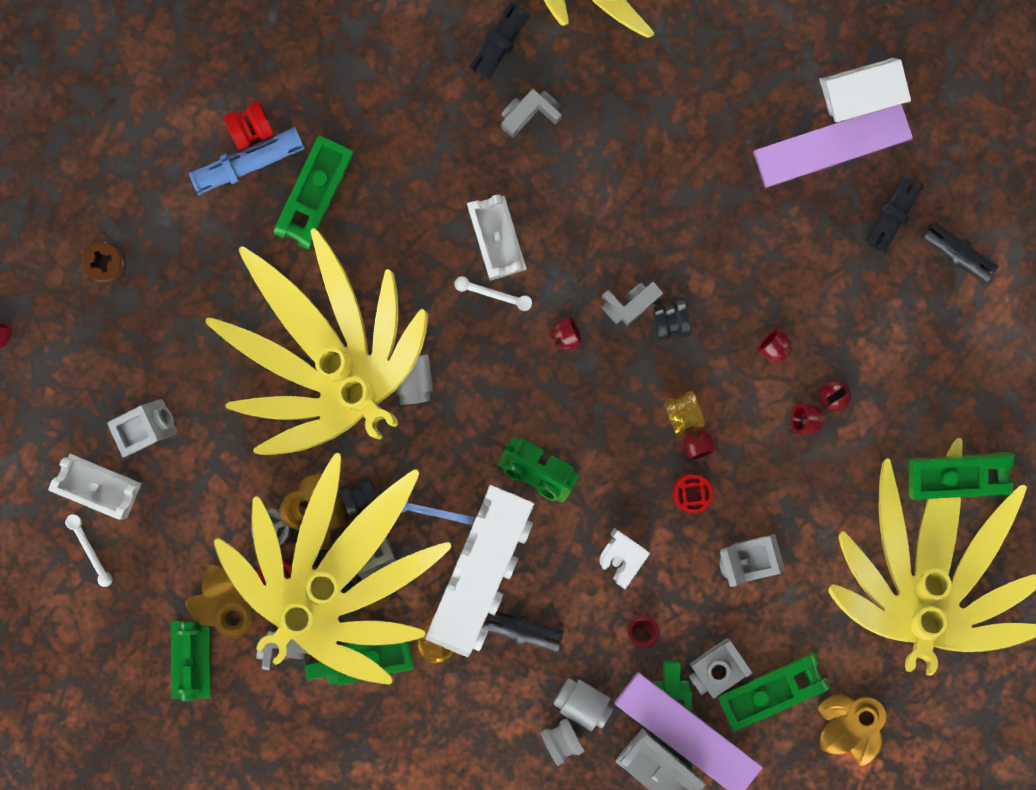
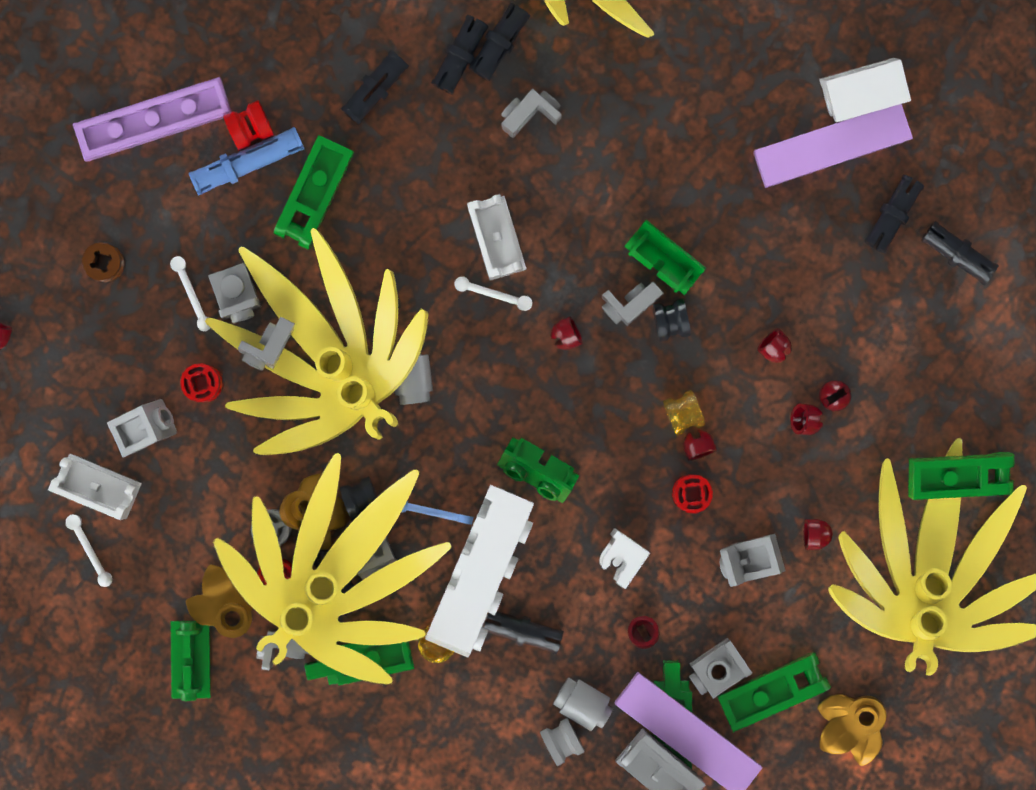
none -> lavender tile [73,77,232,162]
none -> white hinge [170,256,211,331]
none -> red wheel [180,363,224,403]
none -> light grey bracket [208,263,261,324]
none -> light grey bracket [238,317,295,371]
none -> black pin [341,50,409,125]
none -> black pin [431,15,489,95]
none -> green hinge [624,220,706,295]
none -> dark red hinge [803,519,833,550]

